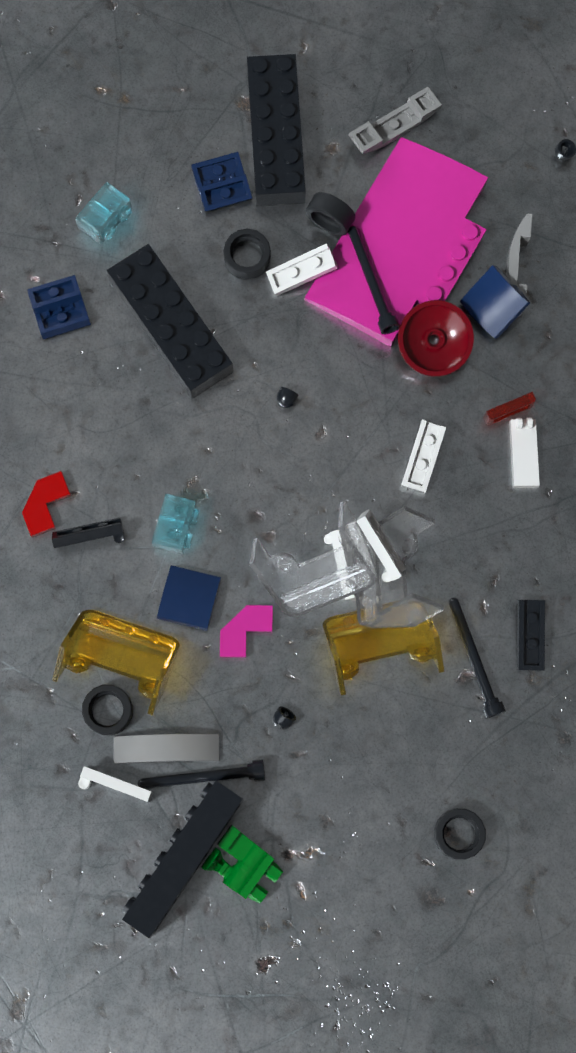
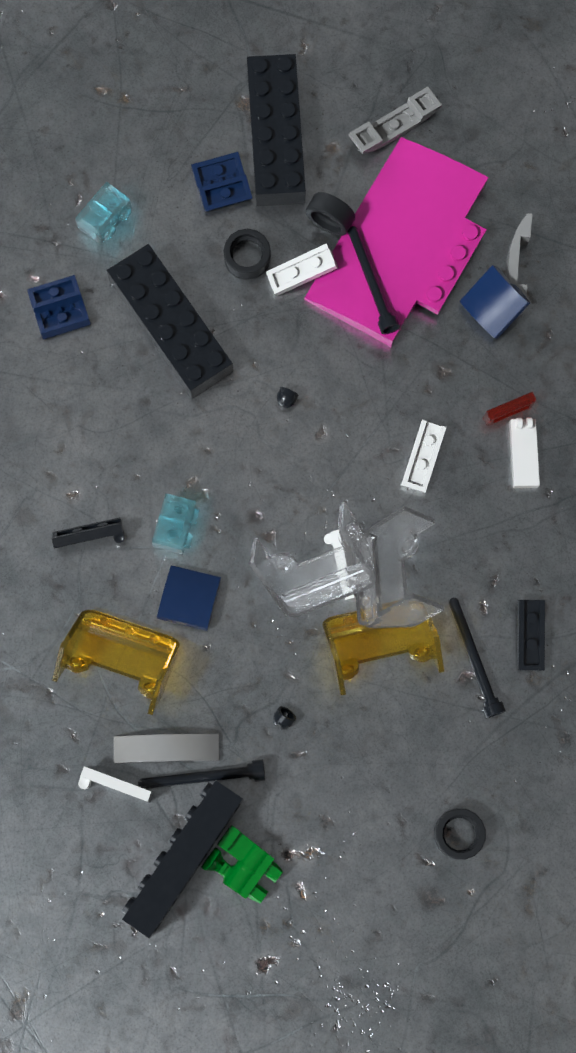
red tile [22,471,71,538] -> none
black tyre [82,684,133,736] -> none
dark pink tile [220,605,273,658] -> none
white hinge [357,509,406,582] -> none
dark red dish [398,300,474,377] -> none
black hinge [555,139,576,161] -> none

